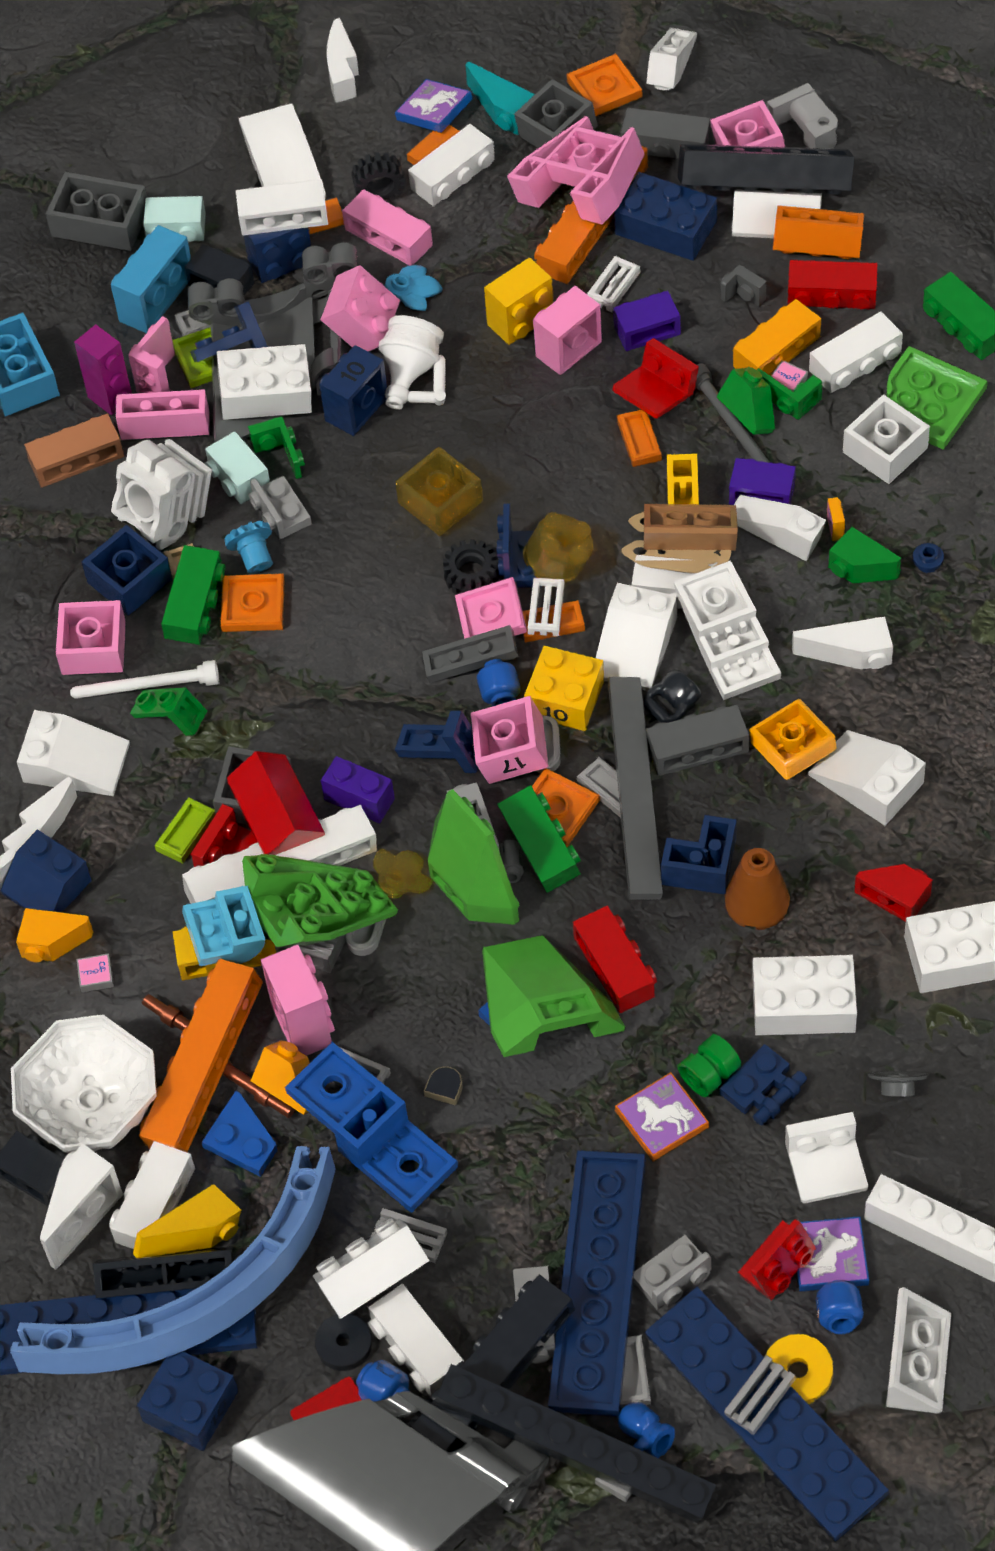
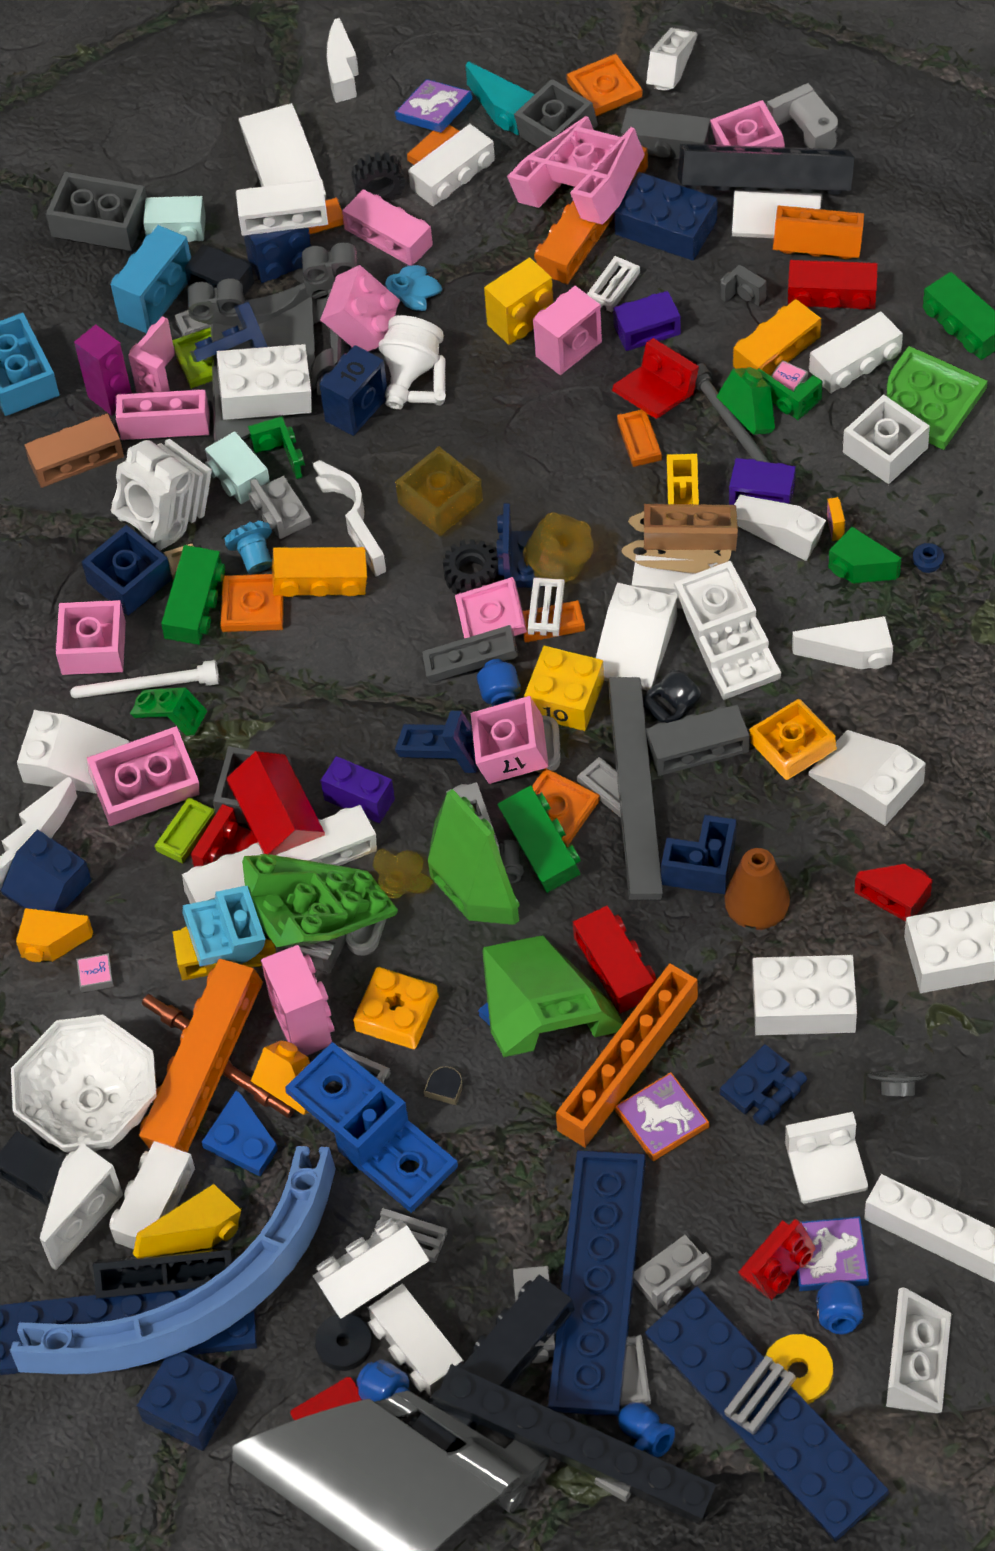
green wheel [677,1034,741,1098] -> none
none -> bright pink brick [87,726,199,826]
none -> light orange brick [272,547,367,597]
none -> white piece [313,460,386,577]
none -> light orange brick [353,967,439,1049]
none -> orange brick [556,963,698,1147]

